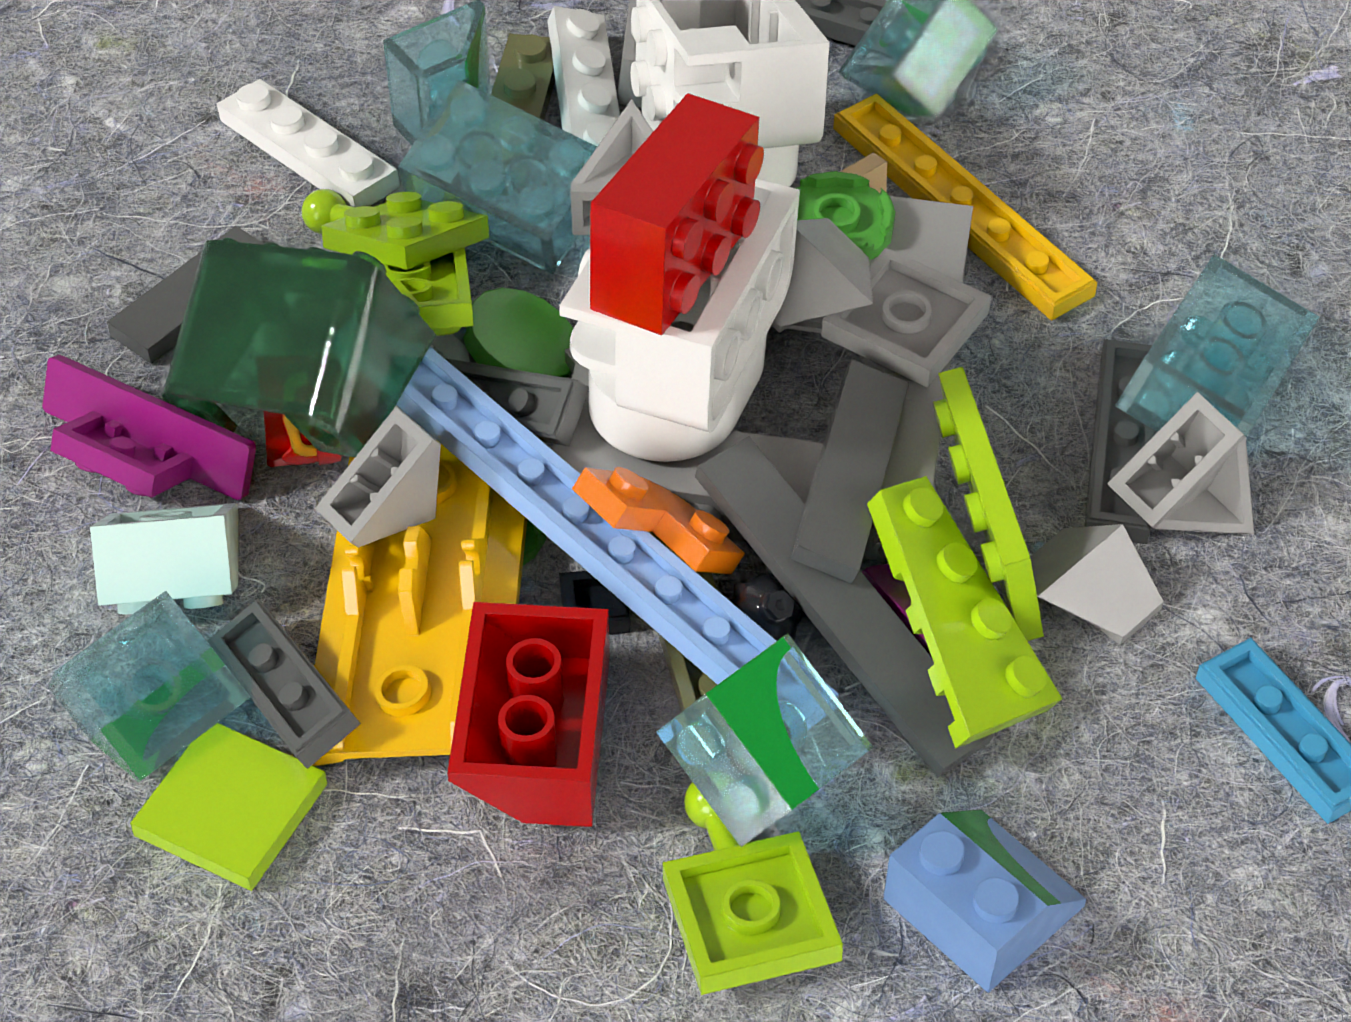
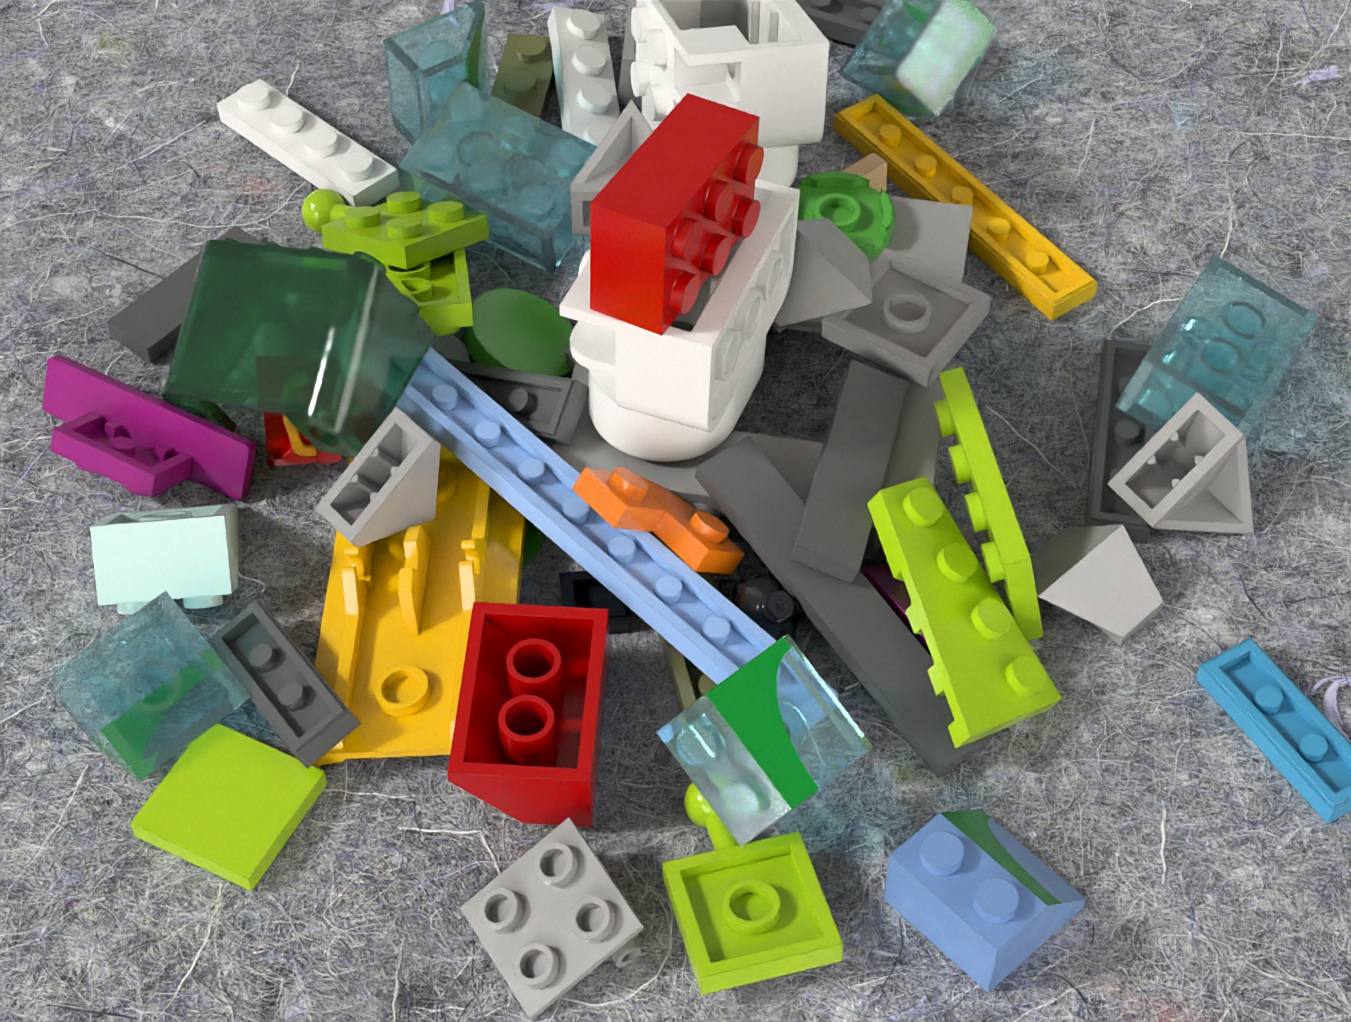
none -> light grey hinge [460,817,645,1020]

